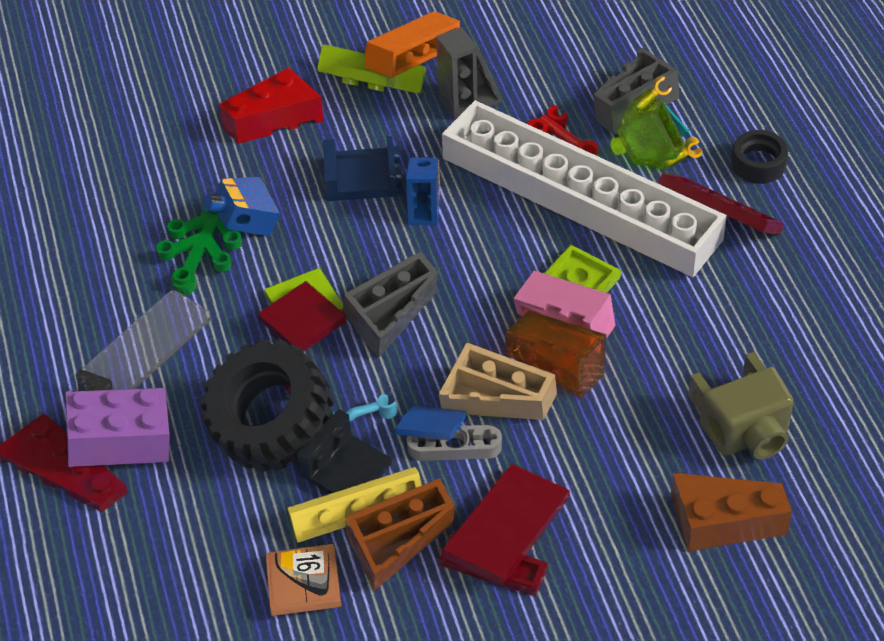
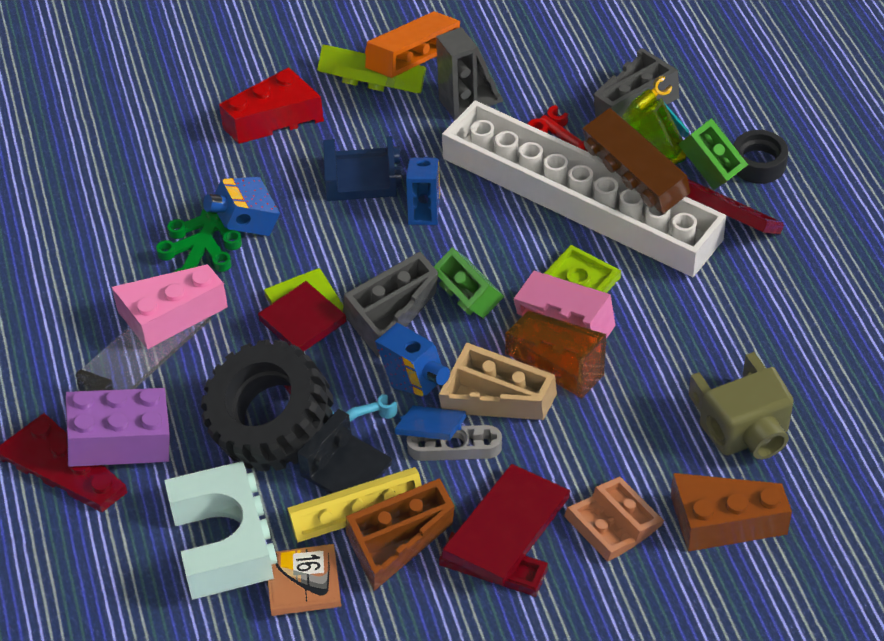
none -> bright pink wedge [112,264,228,349]
none -> light aqua arch [164,461,278,600]
none -> blue torso [375,323,450,396]
none -> bright green brick [434,247,505,319]
none -> nougat slope [564,476,664,562]
none -> reddish brown brick [582,108,690,214]
none -> bright green brick [678,118,748,190]

